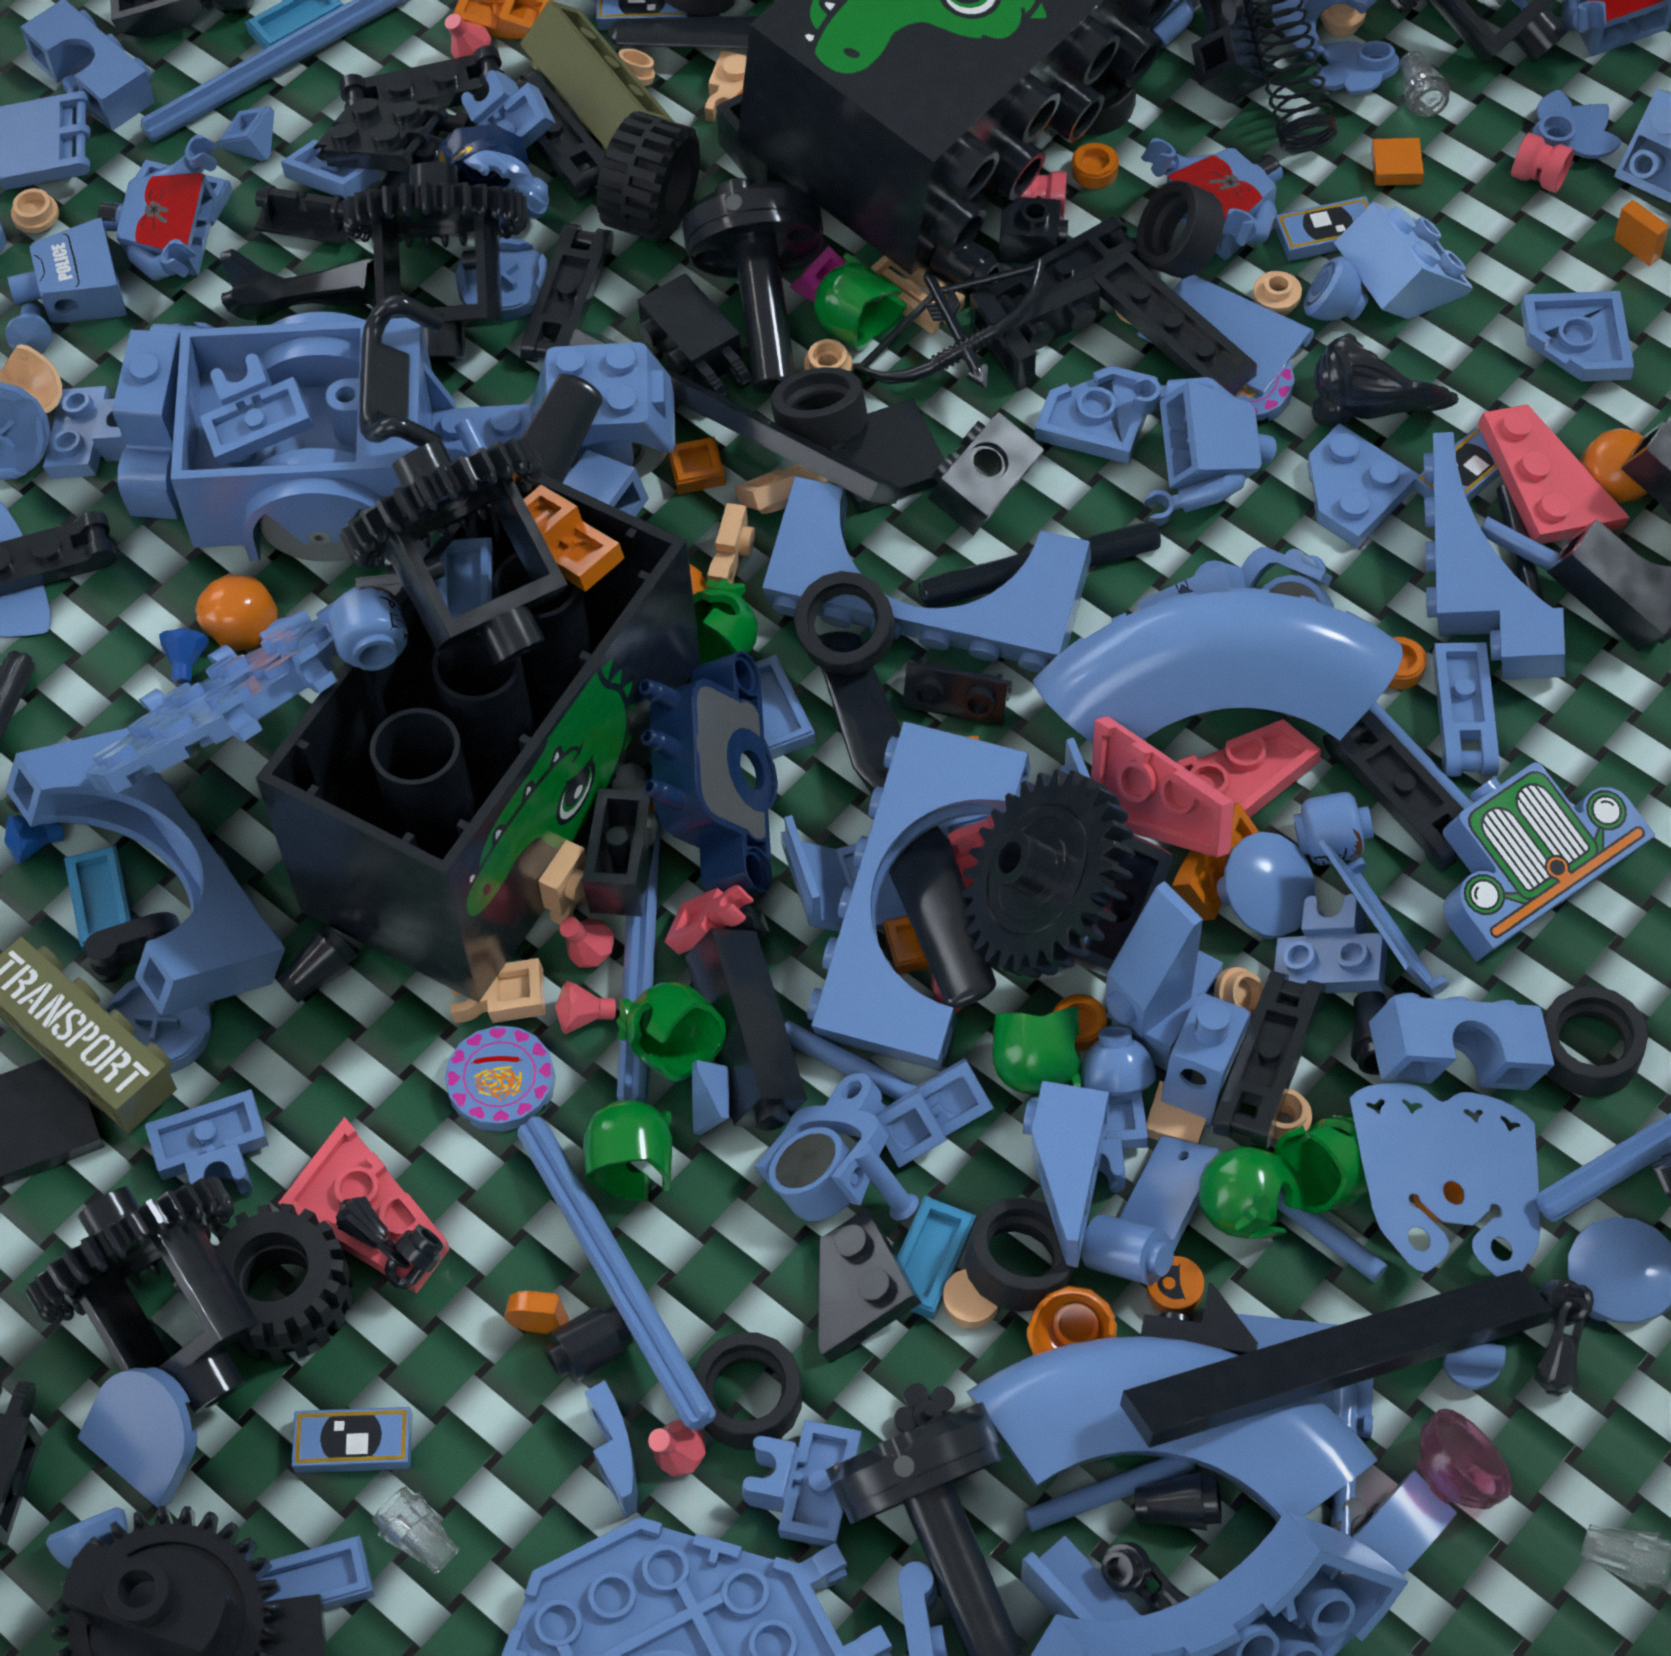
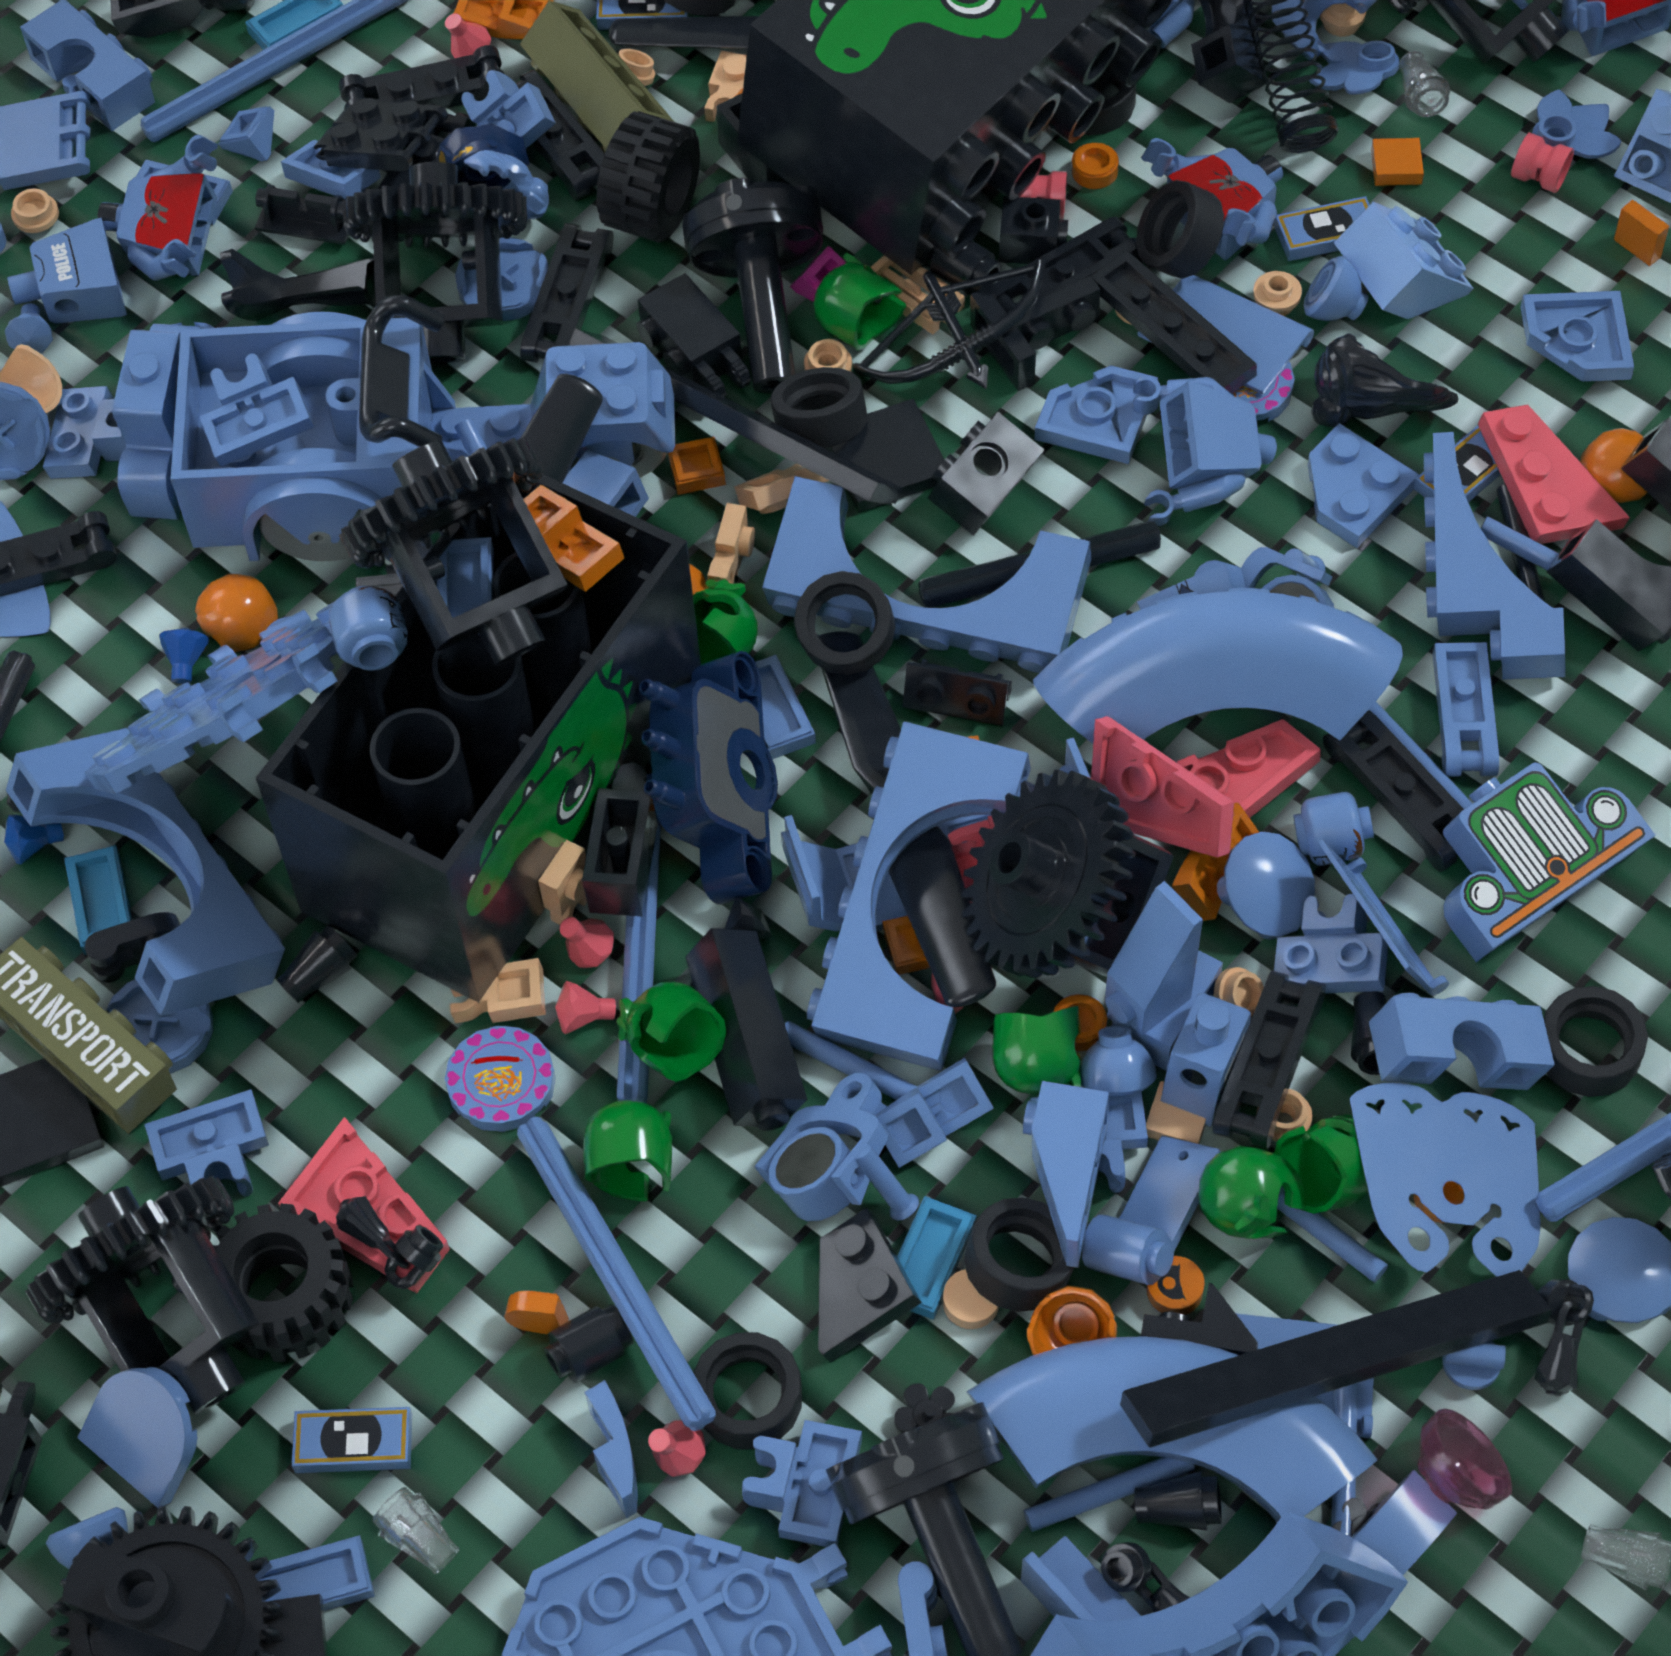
coral plate [664,885,754,955] -> none
medium blue slope [692,1060,729,1136] -> none
orange tile [1388,637,1427,690] -> none

